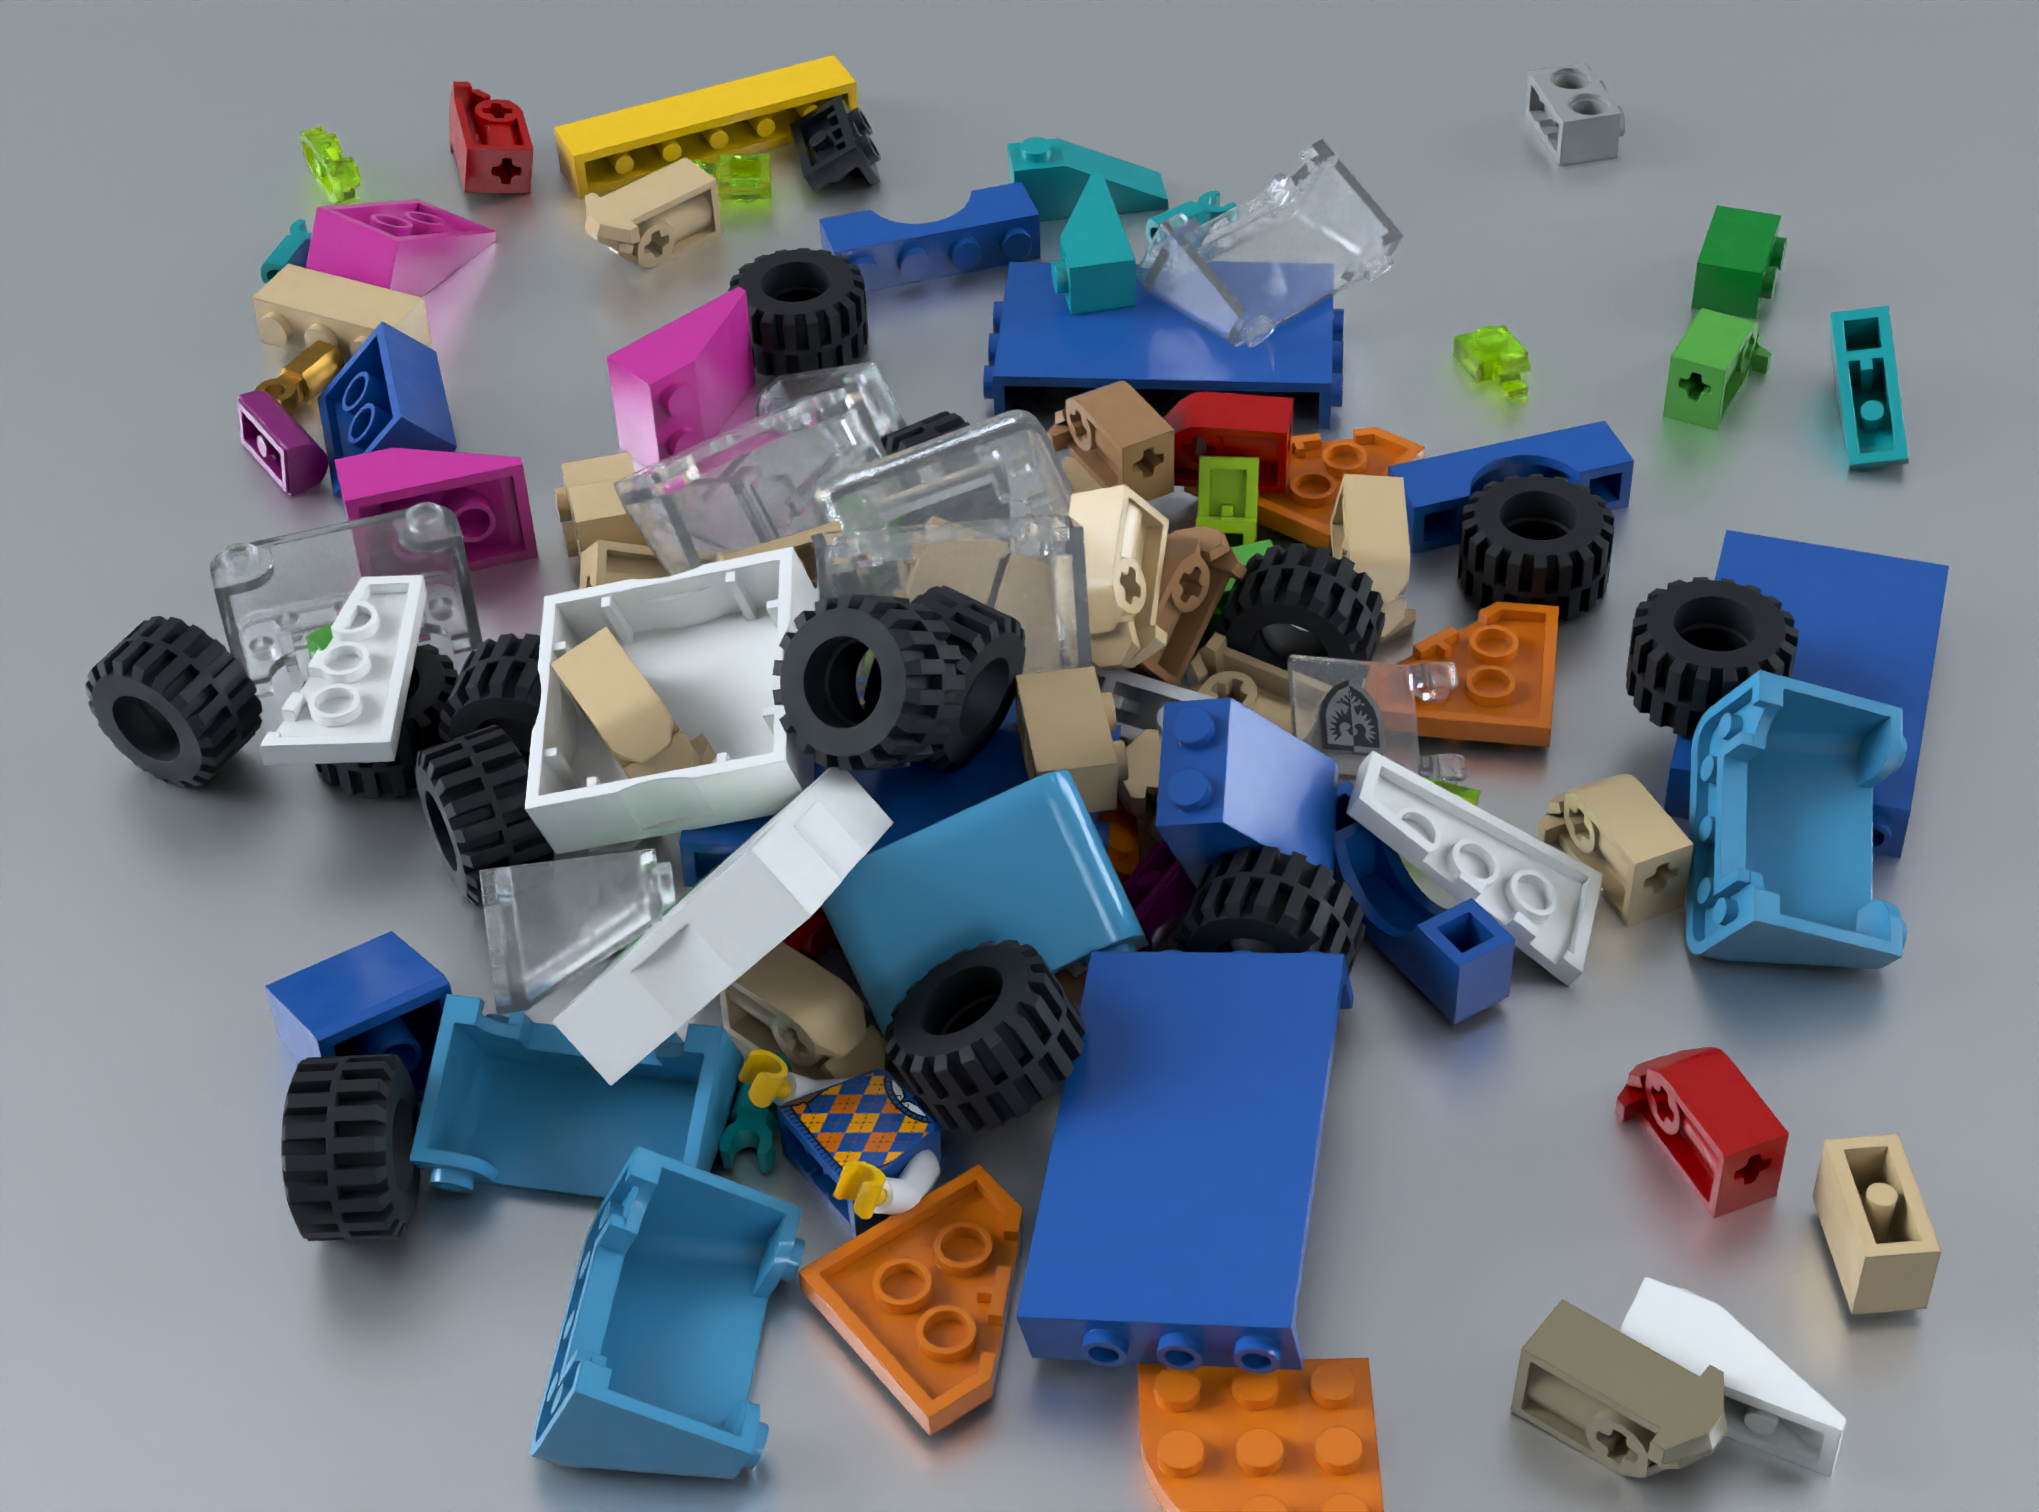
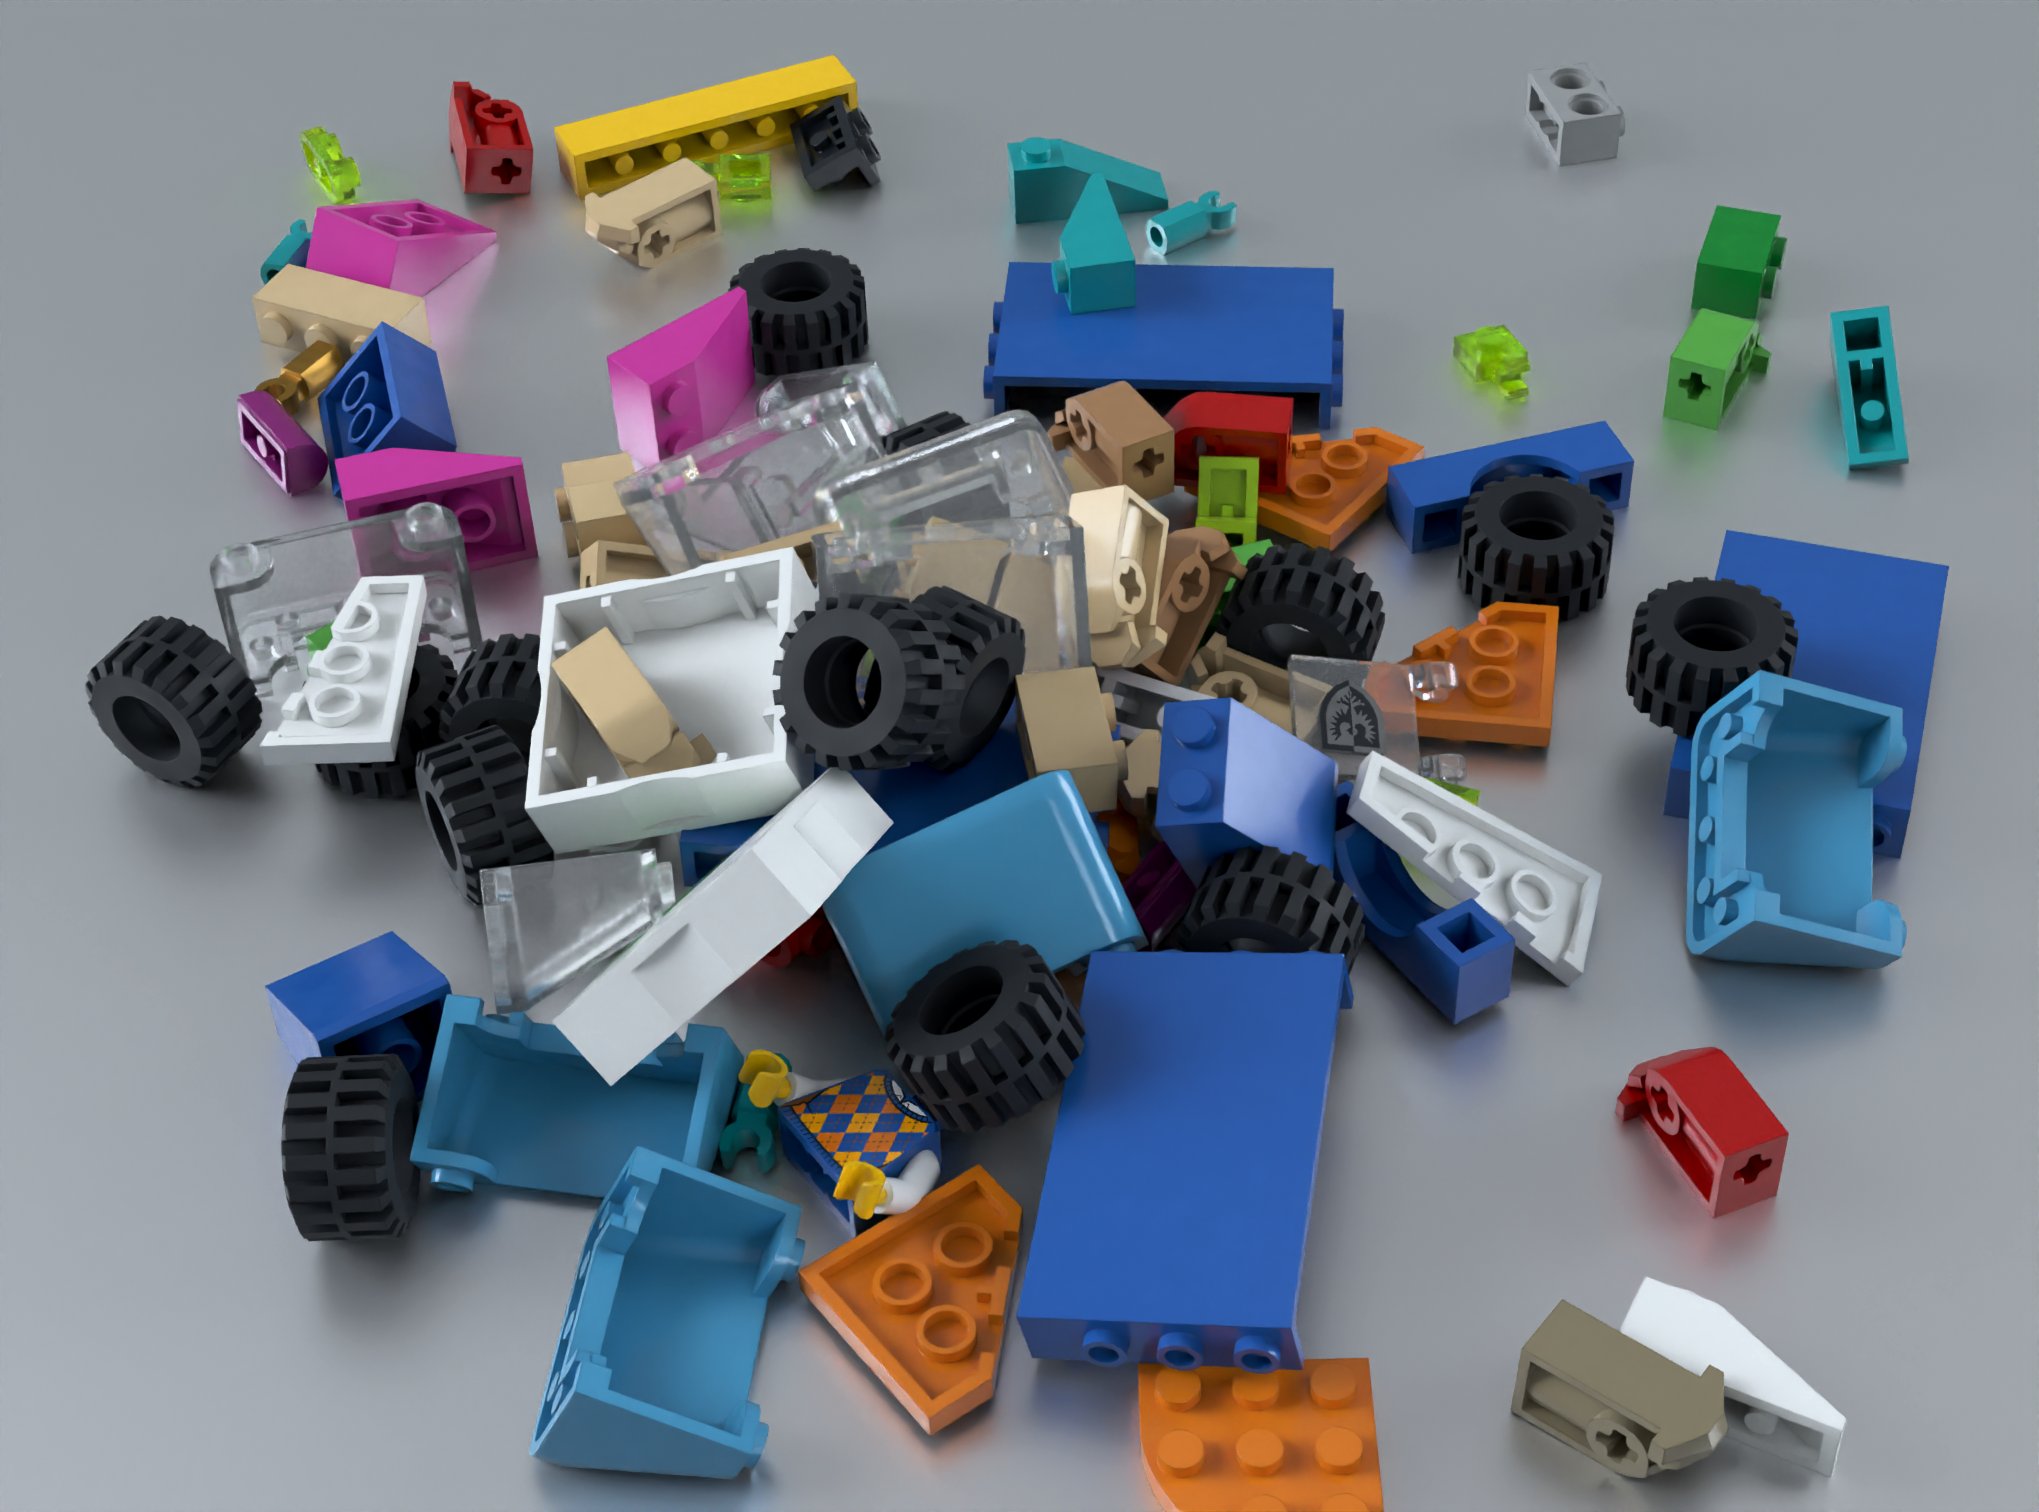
tan piece [719,942,890,1080] -> none
blue arch [819,182,1041,292] -> none
clear windscreen [1136,139,1404,348] -> none
tan piece [1330,474,1416,644] -> none
tan piece [1537,774,1694,926] -> none
tan brick [1812,1134,1941,1315] -> none

